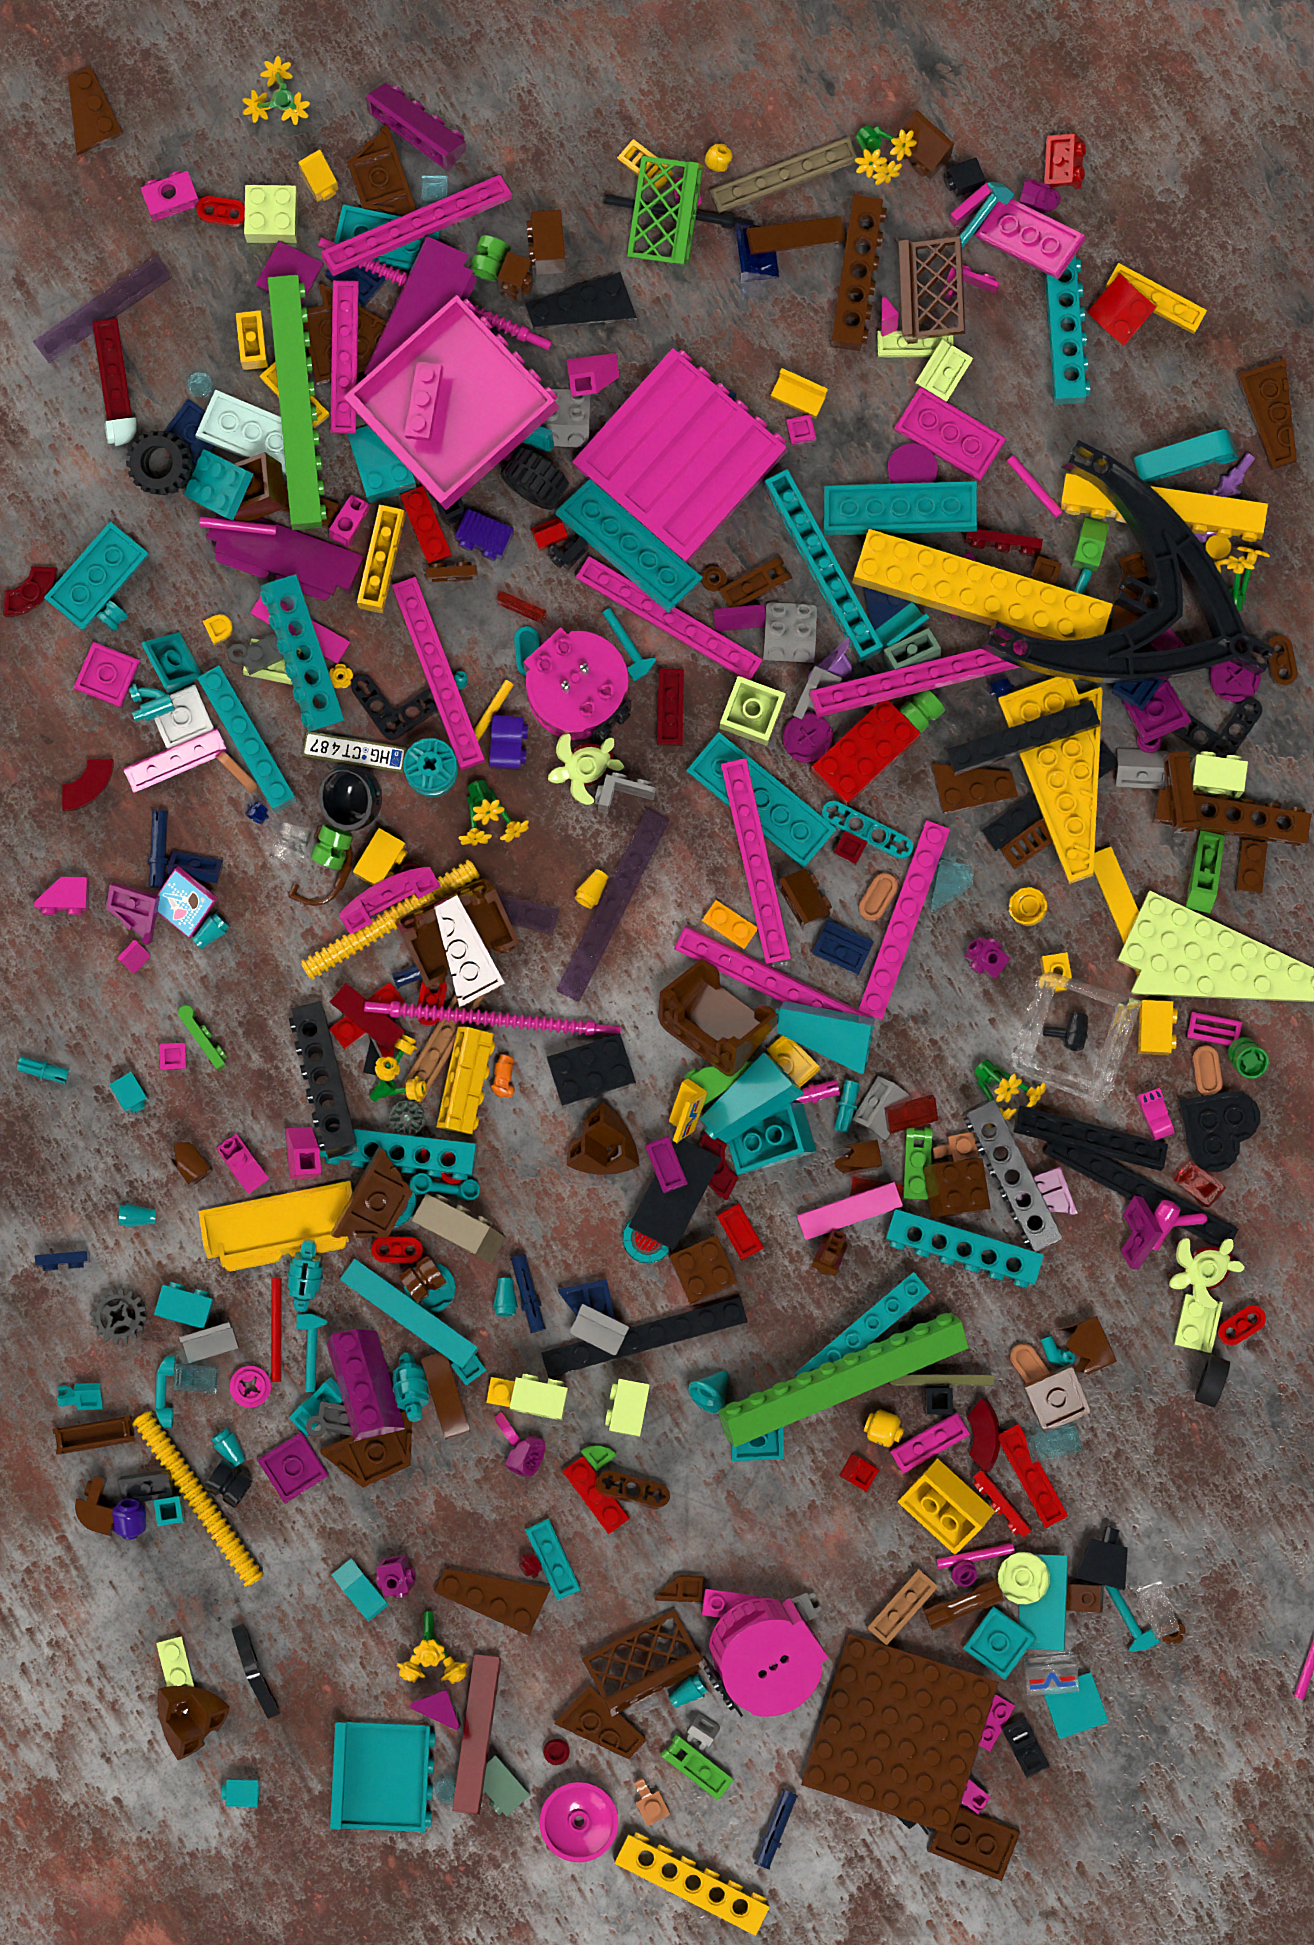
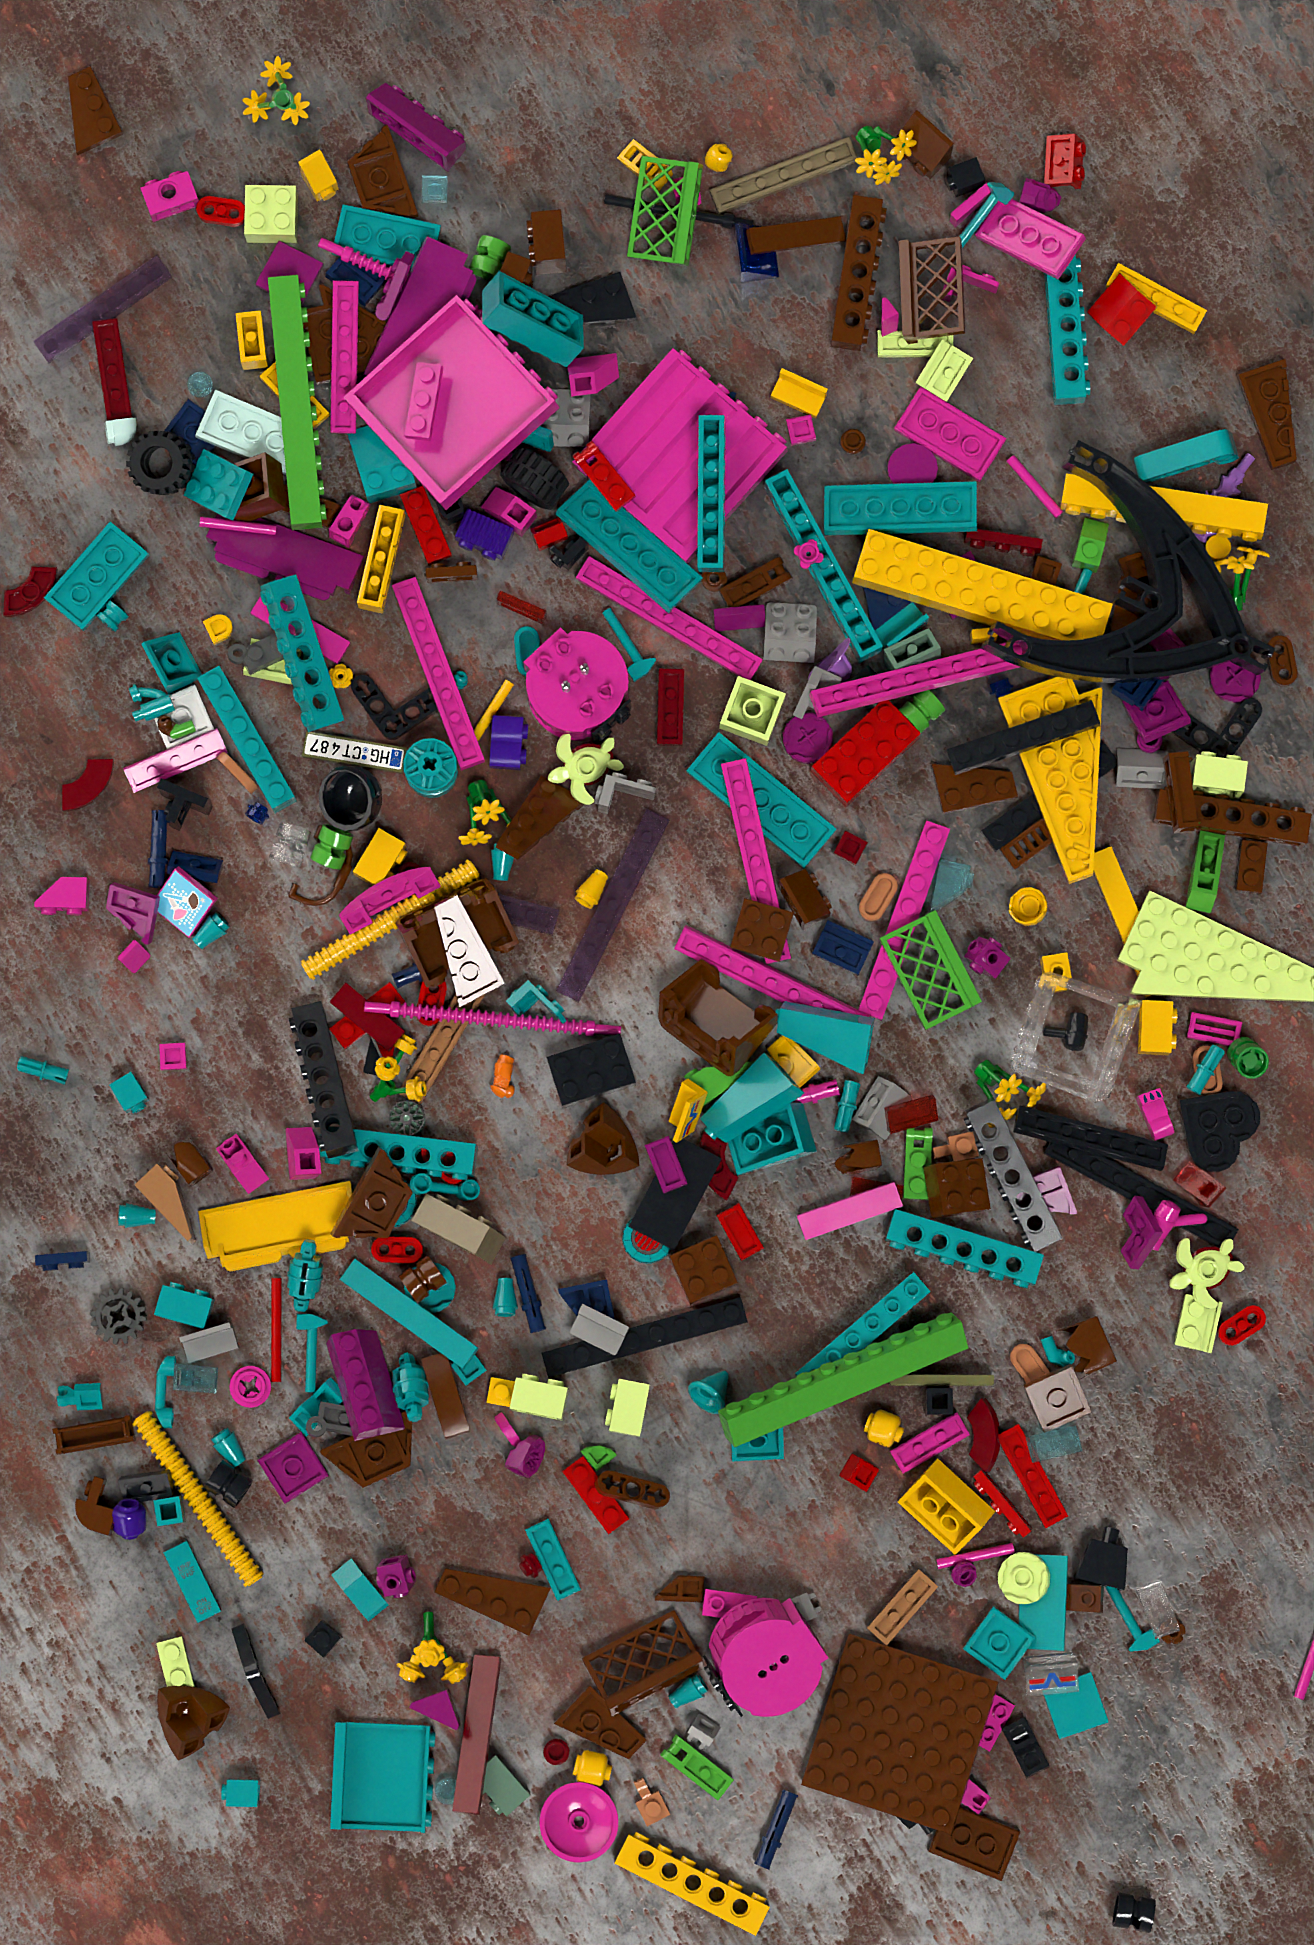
dark pink tile [73,642,141,708] -> none
bright green plate [178,1005,227,1072] -> none
dark pink plate [321,175,512,276] -> none
yellow brick [436,1027,495,1134] -> none
light orange plate [702,900,758,950] -> none
reddish brown hips [812,1229,848,1276] -> none
teal beam [822,801,913,860] -> none
reddish brown axle [923,1580,1005,1631] -> none
black tyre [1195,1355,1230,1407] -> none
none -> medium nougat slope [135,1164,196,1245]
none -> arm [157,715,196,739]
none -> black bracket [157,778,213,831]
none -> teal tile [163,1541,221,1623]
none -> black brick [304,1620,343,1658]
none -> magenta hinge [375,251,415,321]
none -> dark pink slope [481,487,537,537]
none -> teal brick [482,271,584,367]
none -> teal cone [491,843,514,881]
none -> reddish brown wing [496,776,584,860]
none -> teal bracket [506,980,567,1024]
none -> red plate [572,440,636,512]
none -> yellow head [573,1750,612,1787]
none -> teal brick [697,415,726,572]
none -> reddish brown plate [730,898,794,962]
none -> dark pink plate [794,539,823,569]
none -> reddish brown plate [840,429,866,454]
none -> bright green fence [879,910,982,1030]
none -> yellow tile [970,627,998,644]
none -> black wheel [1112,1892,1156,1933]
none -> teal axle [1186,1045,1225,1095]

